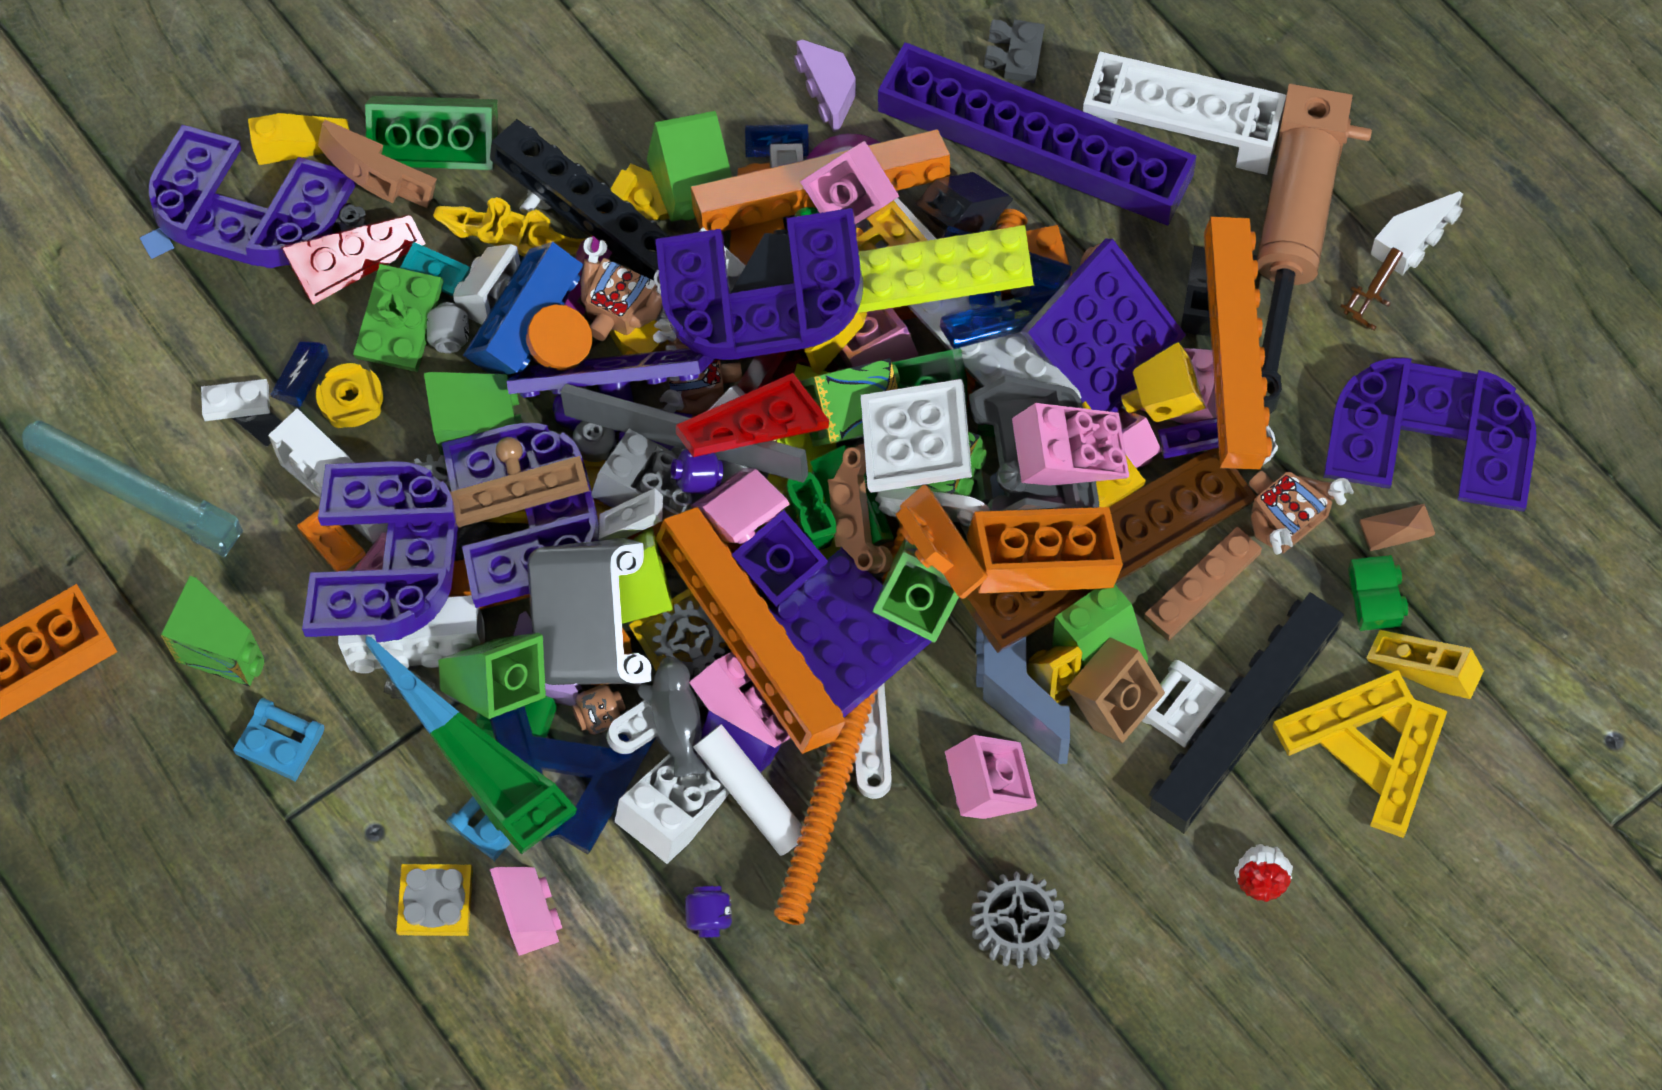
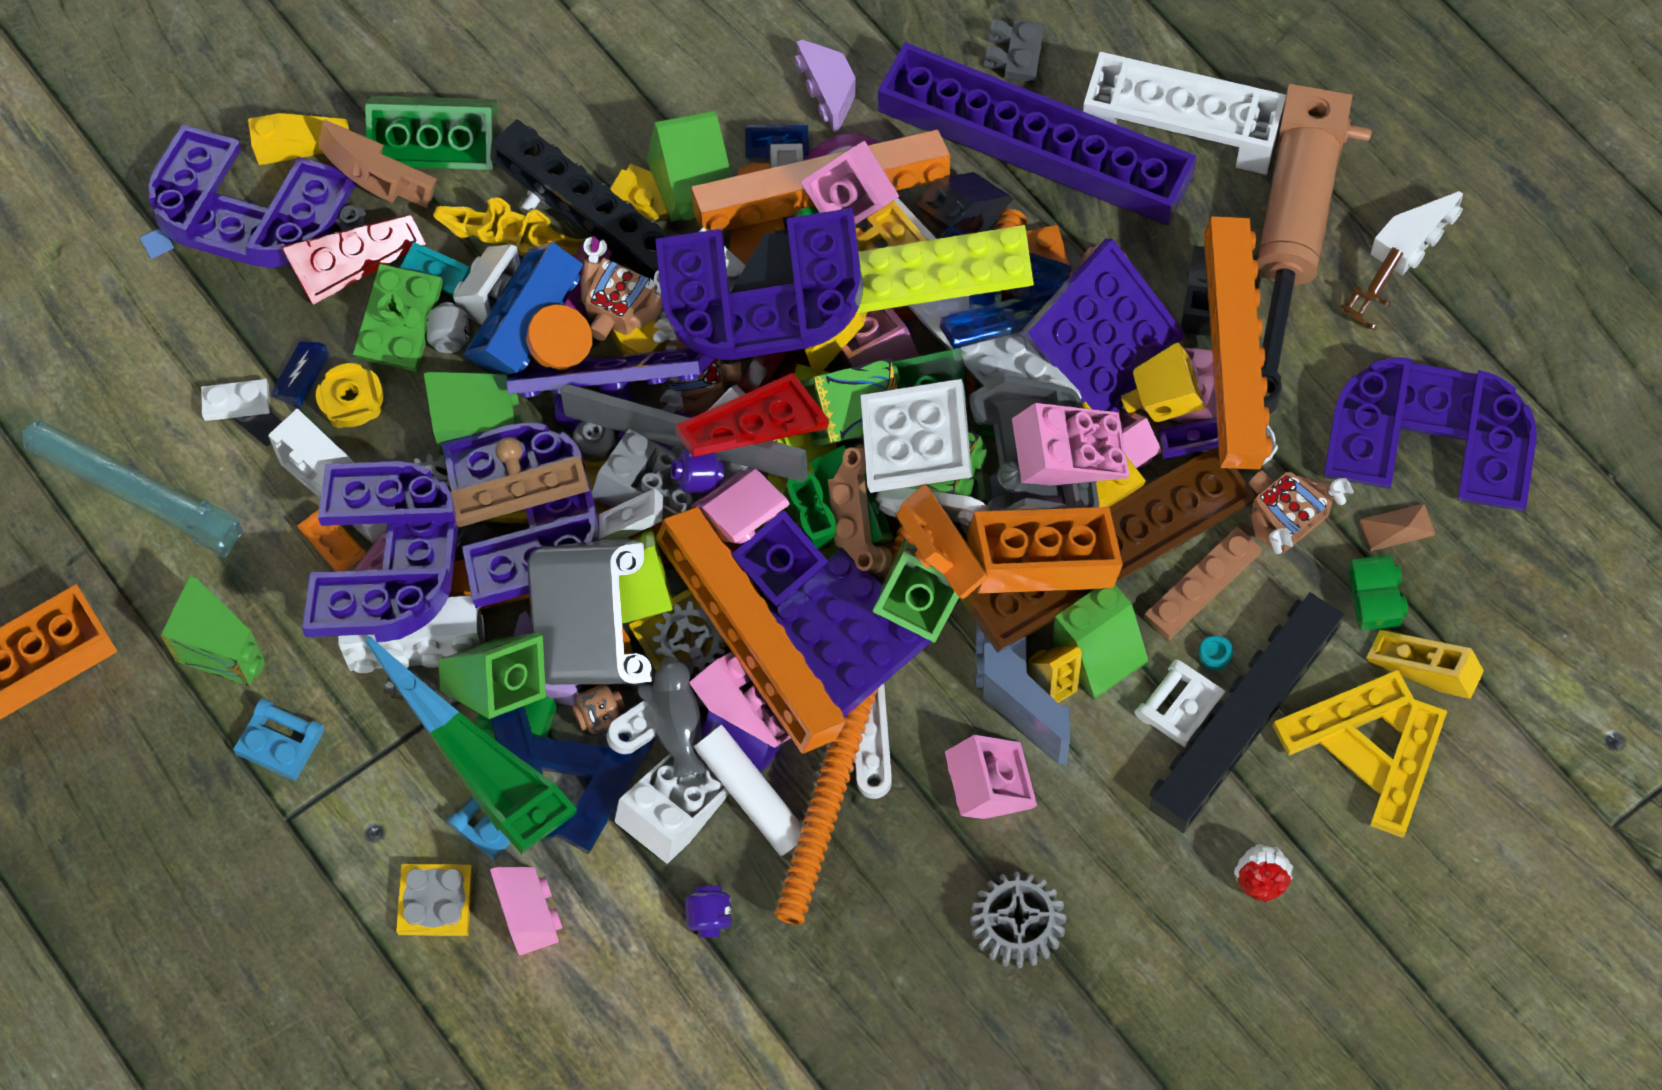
medium nougat brick [1067,637,1165,744] -> none
none -> teal tile [1198,635,1233,671]

